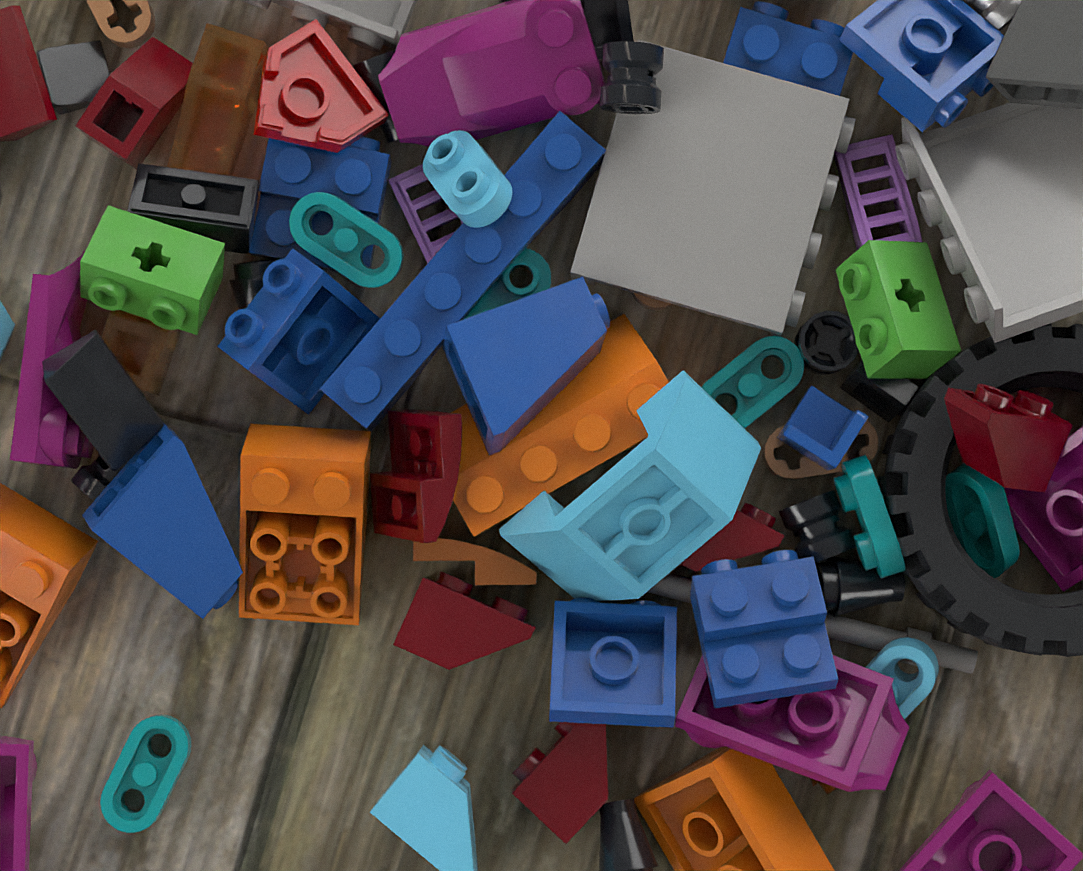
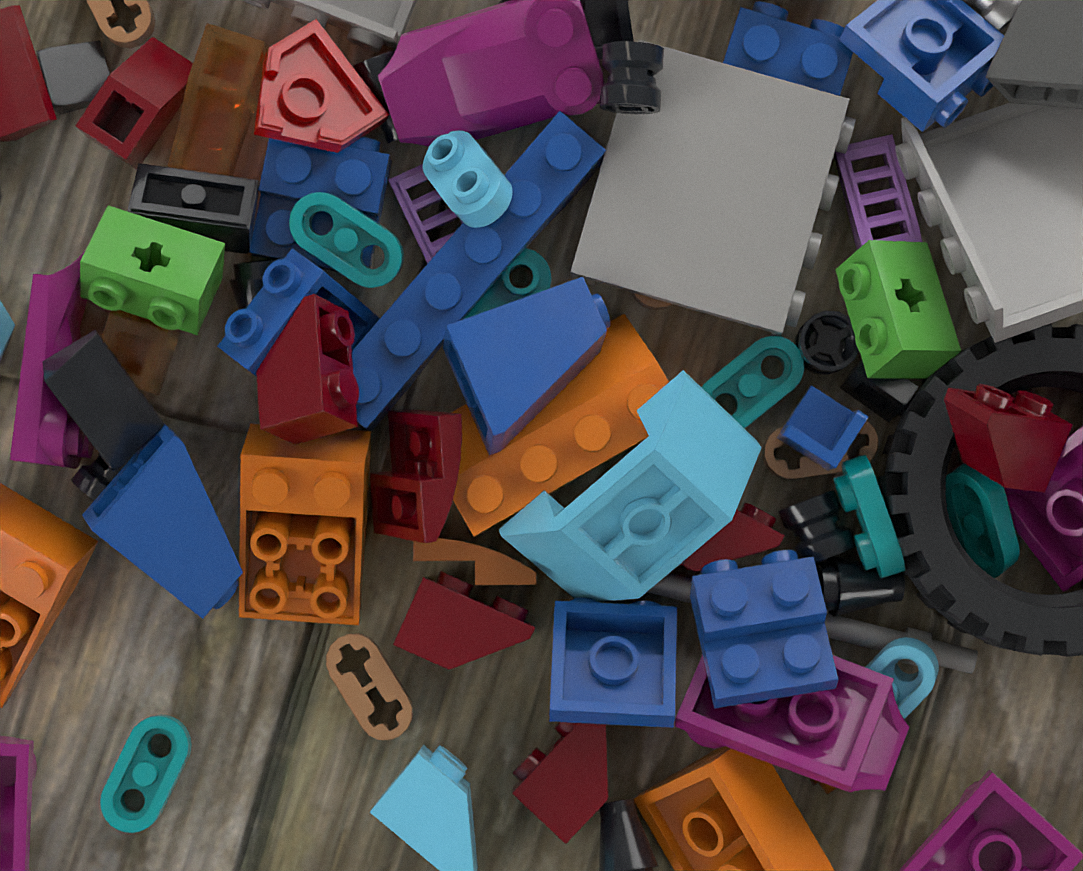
none -> dark red slope [256,294,359,445]
none -> medium nougat beam [326,633,414,740]

